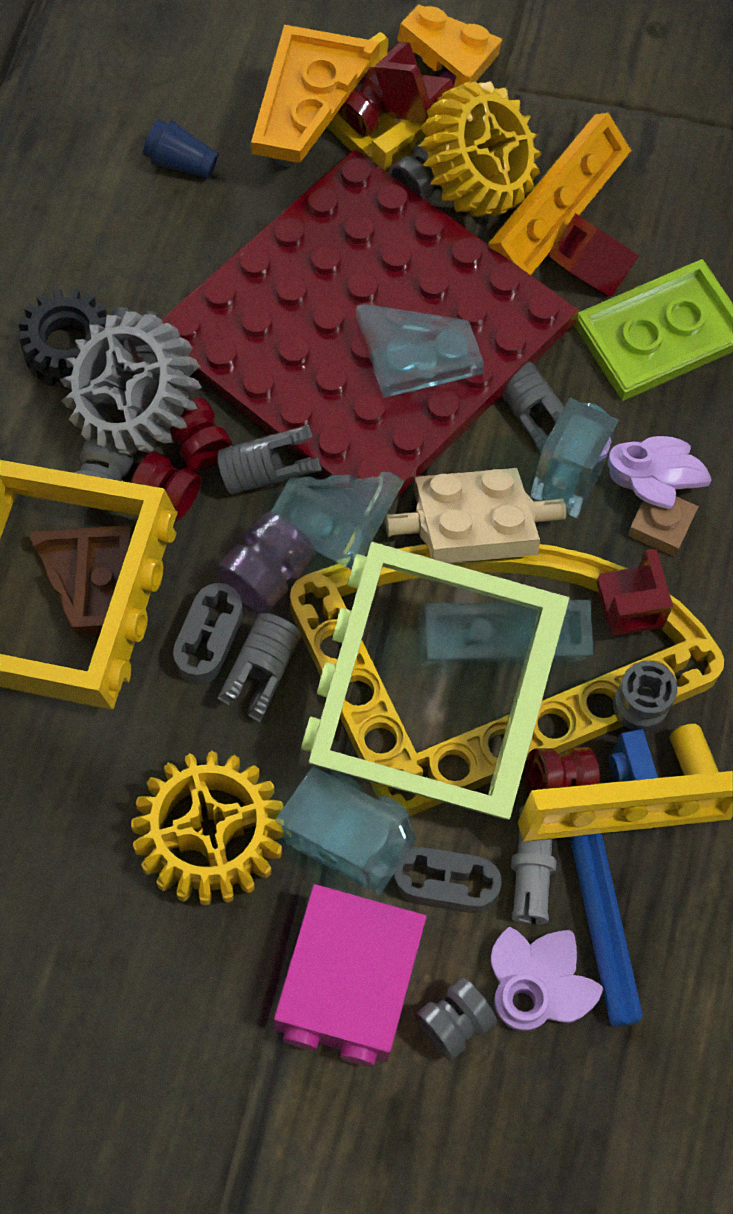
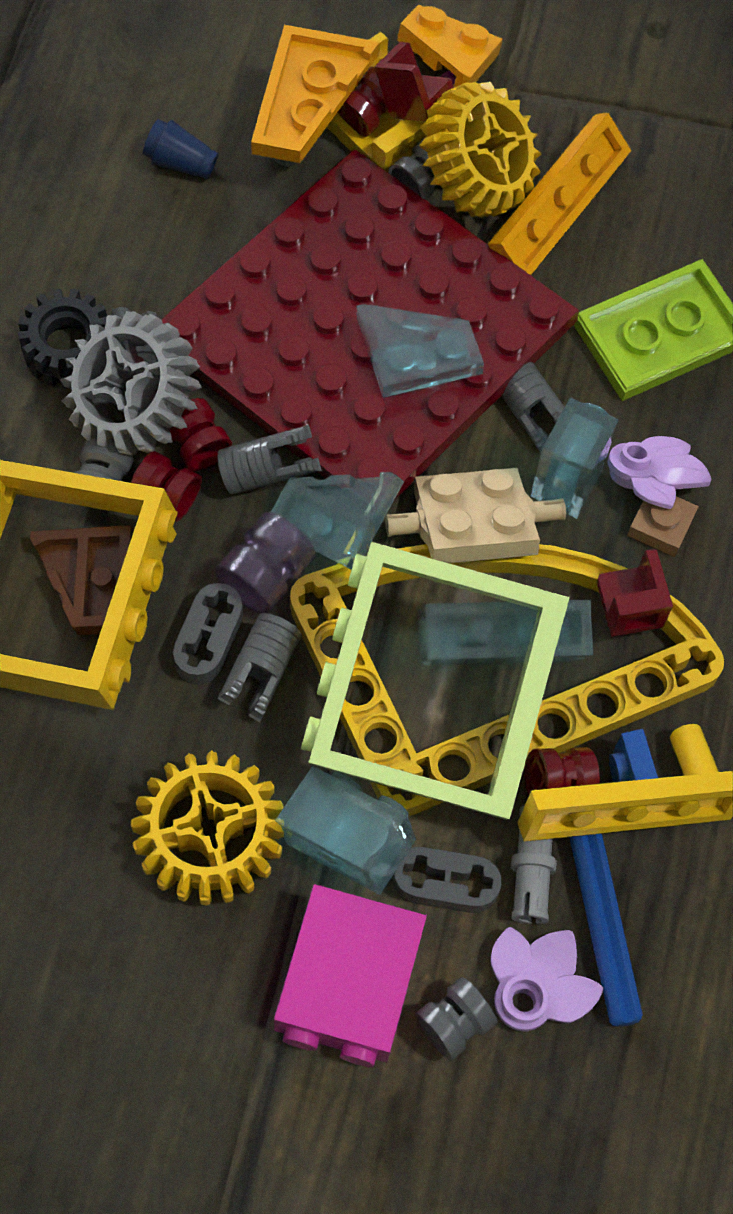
dark red panel [548,213,639,296] -> none
dark grey wheel [613,661,677,732] -> none

